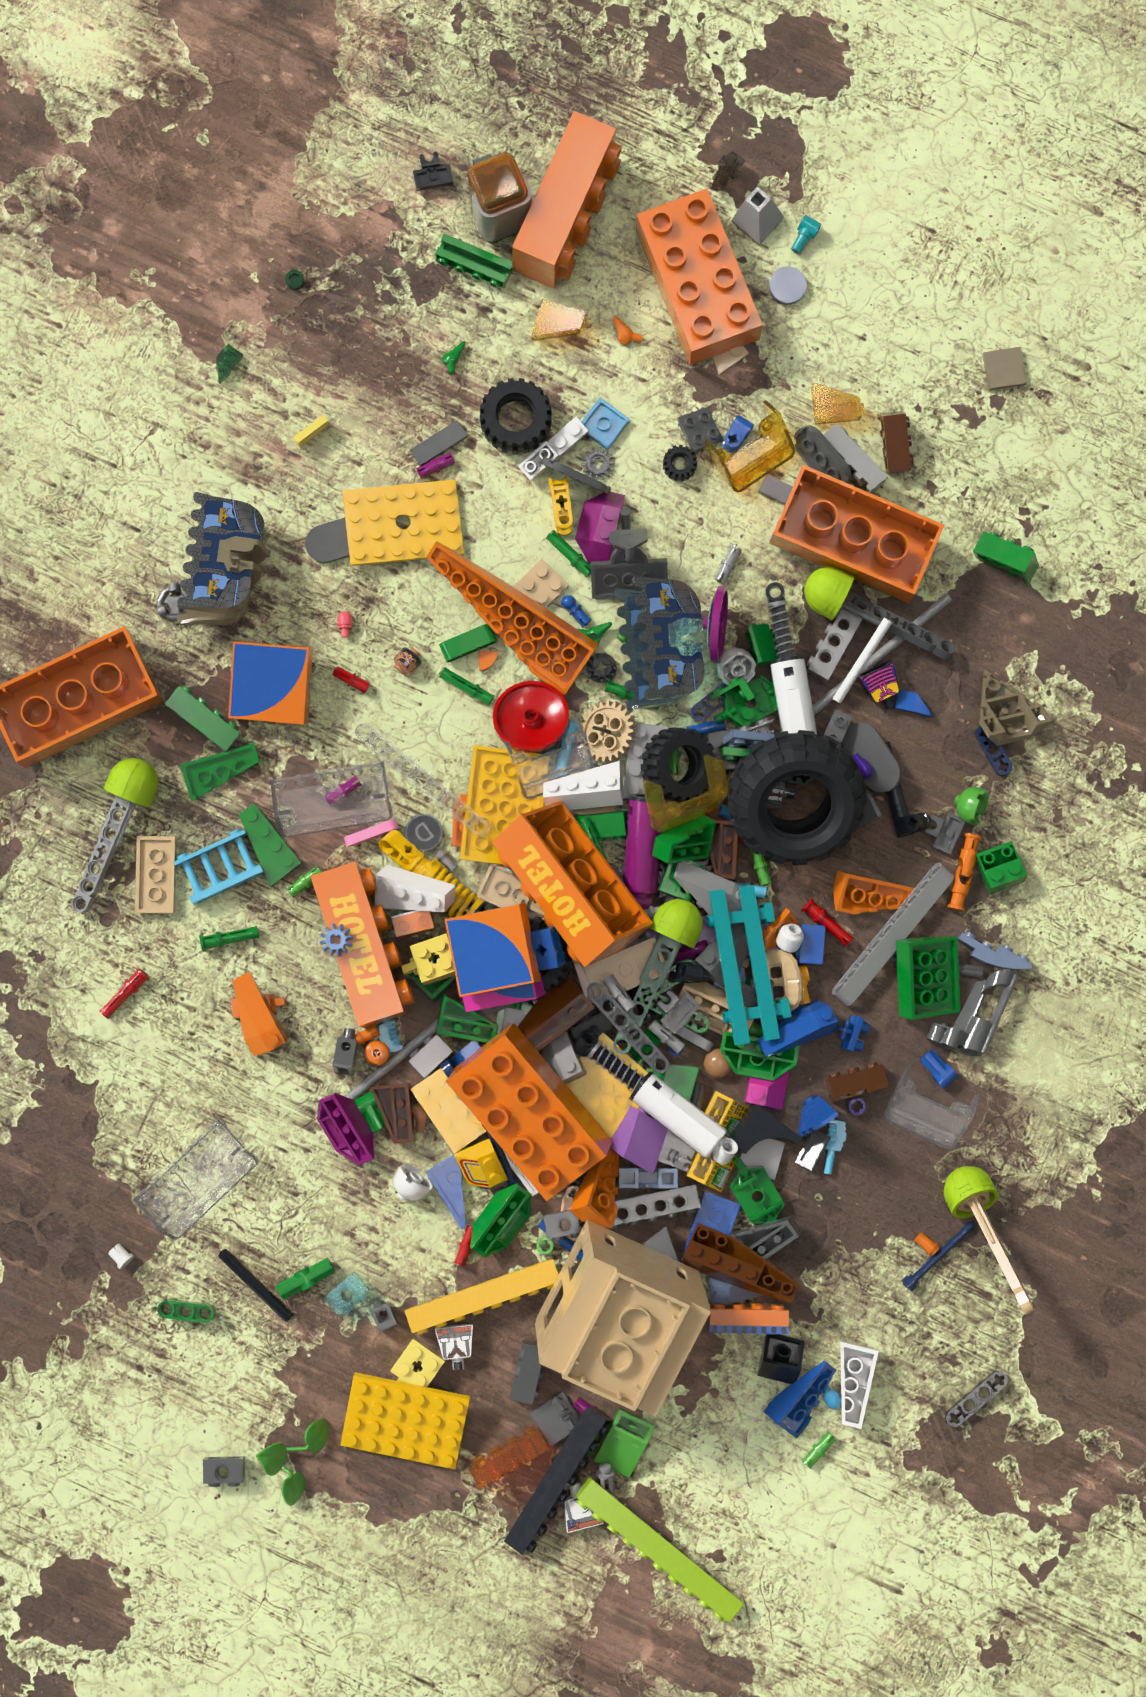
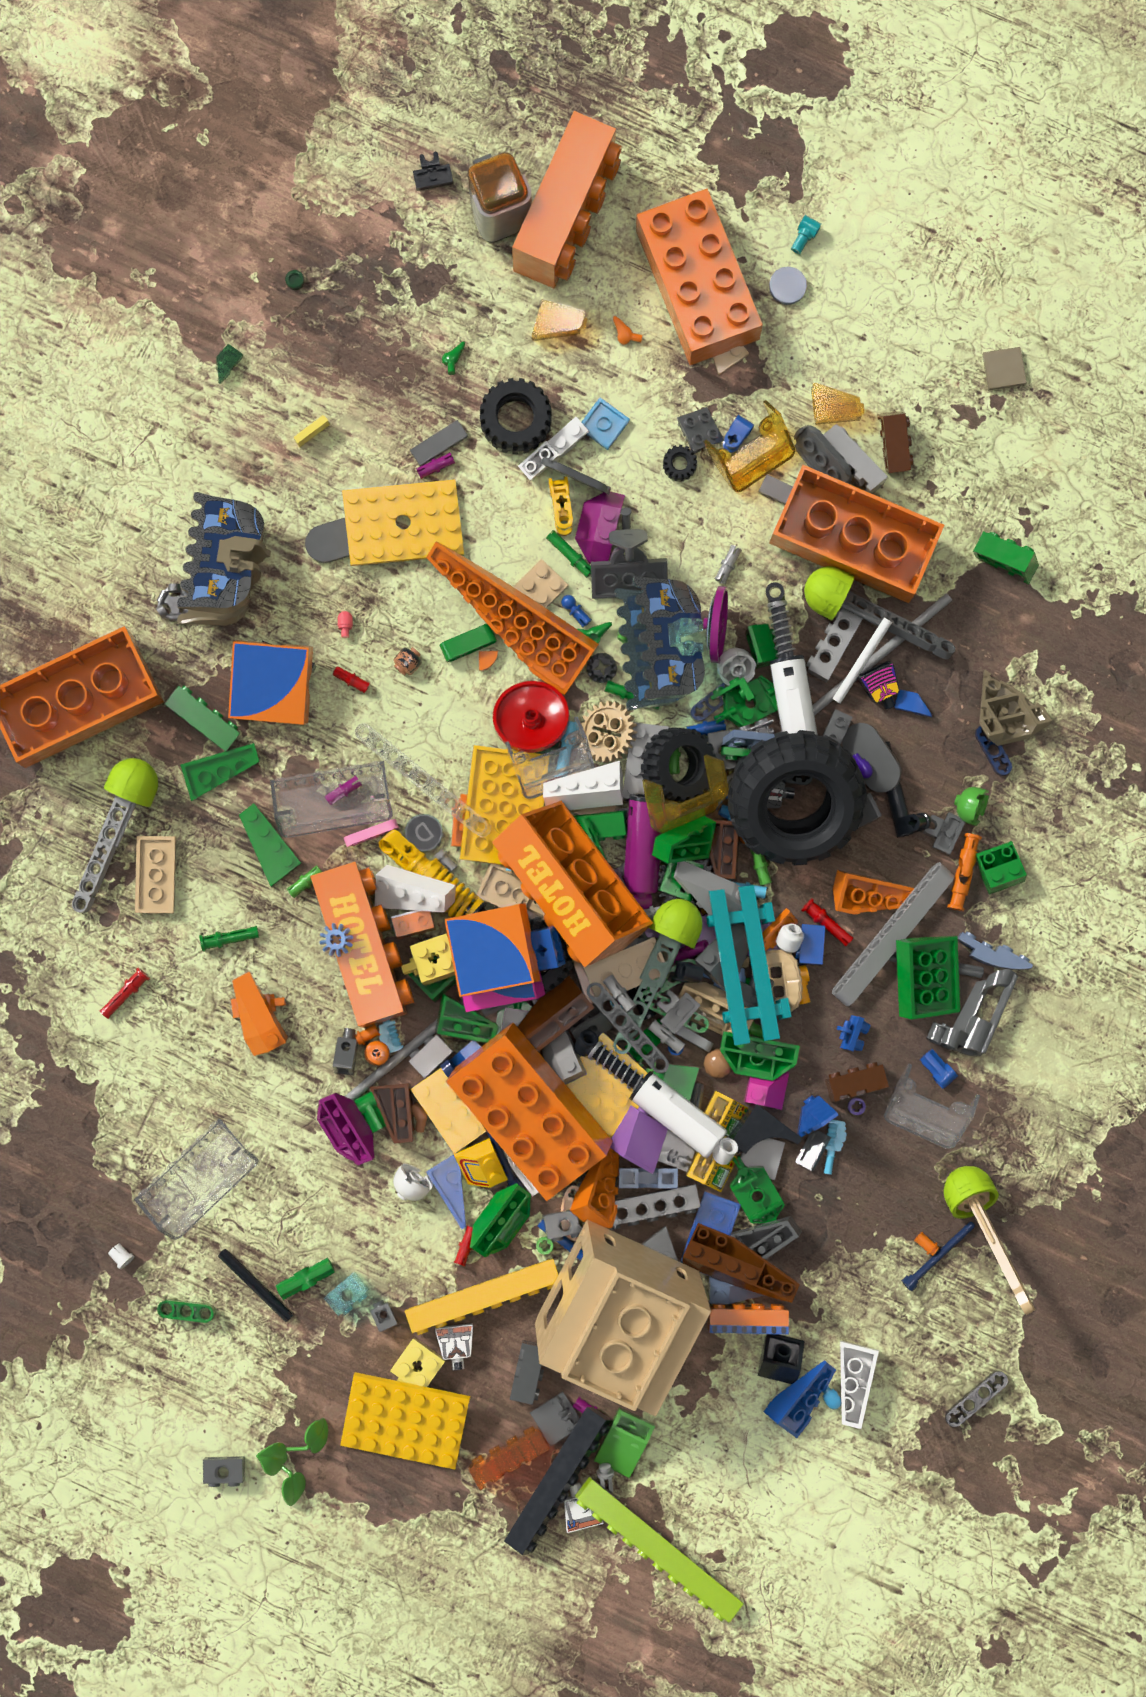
medium azure fence [174,829,264,905] -> none
green brick [435,234,513,288] -> none
green pin [439,667,495,706] -> none
gear [581,447,615,480] -> none
clear smoke plate [711,151,745,192] -> none
light grey slope [731,187,784,245] -> none
blue wedge [757,1000,838,1057] -> none
bright green pin [801,1431,837,1469] -> none

